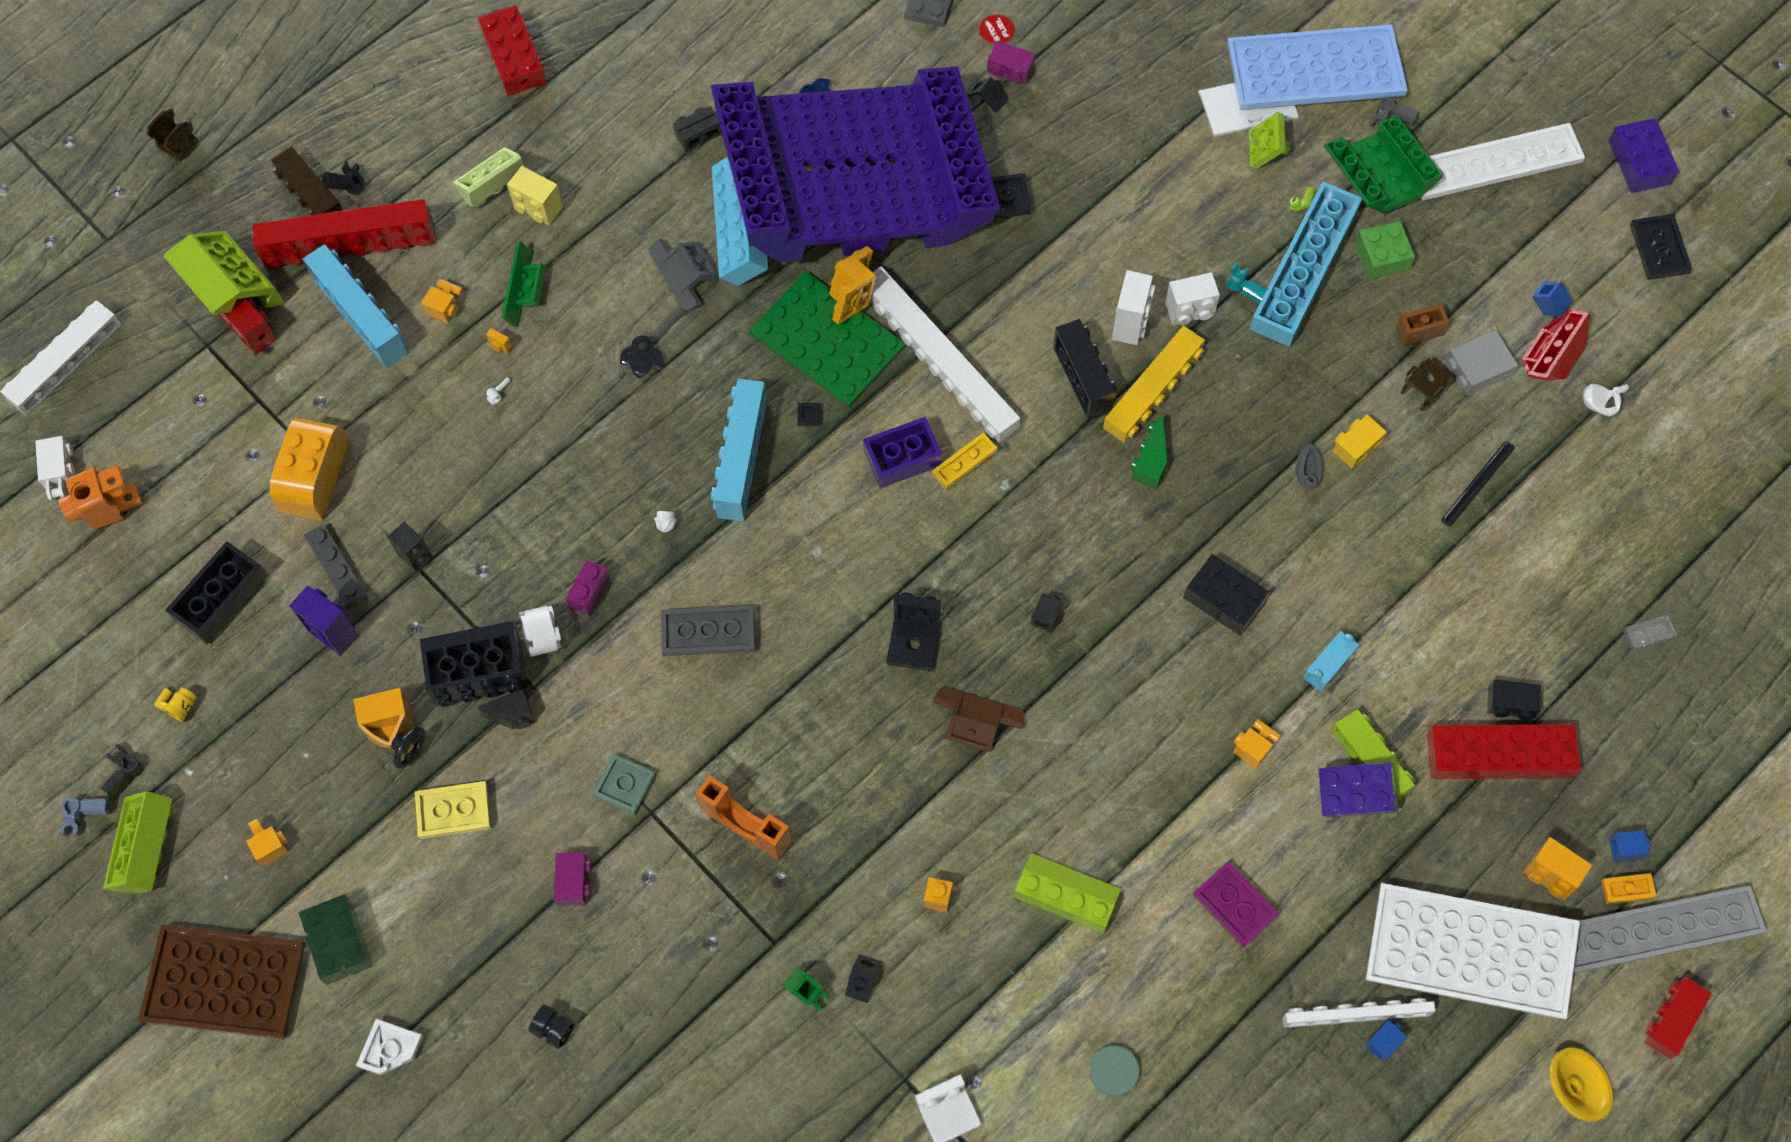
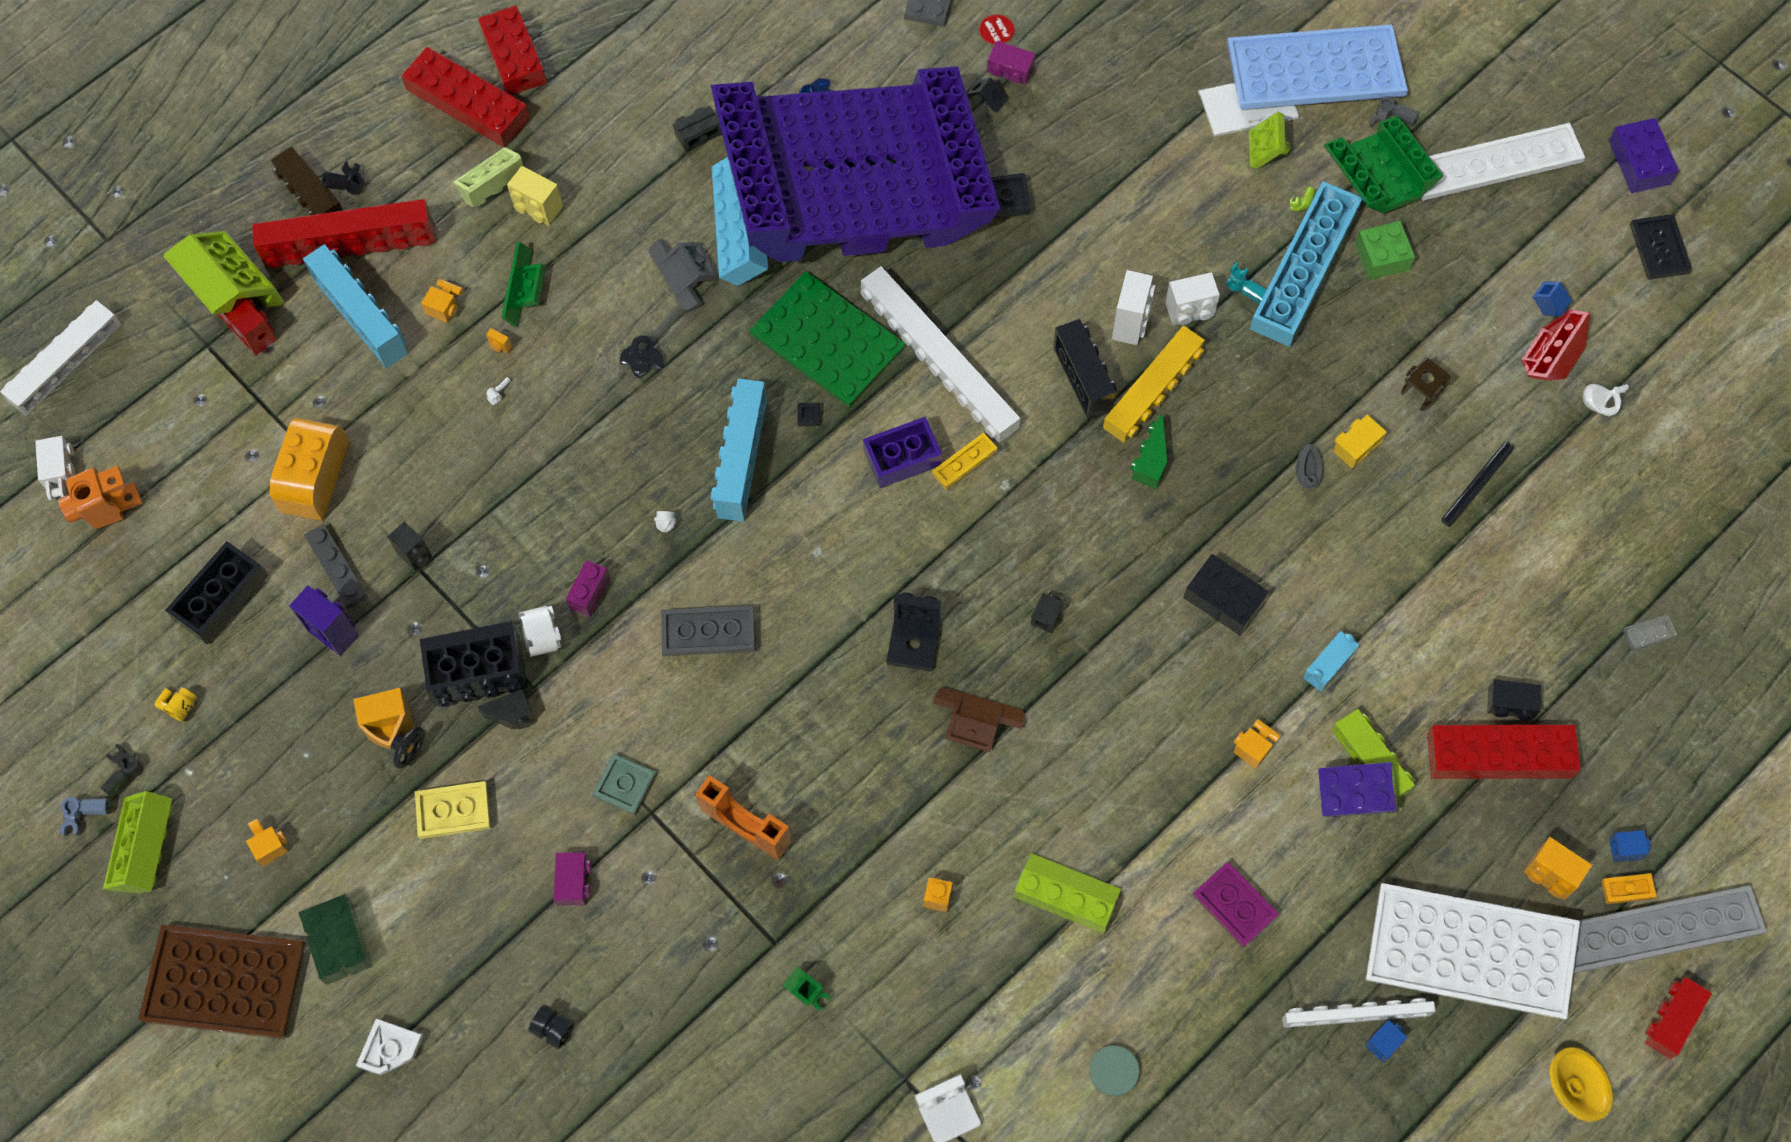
dark brown piece [146,108,199,162] -> none
light orange bracket [829,246,877,325] -> none
black bracket [845,955,882,1003] -> none
dark orange brick [1395,304,1450,346] -> none
light grey brick [1445,330,1518,395] -> none
none -> red brick [401,47,530,148]

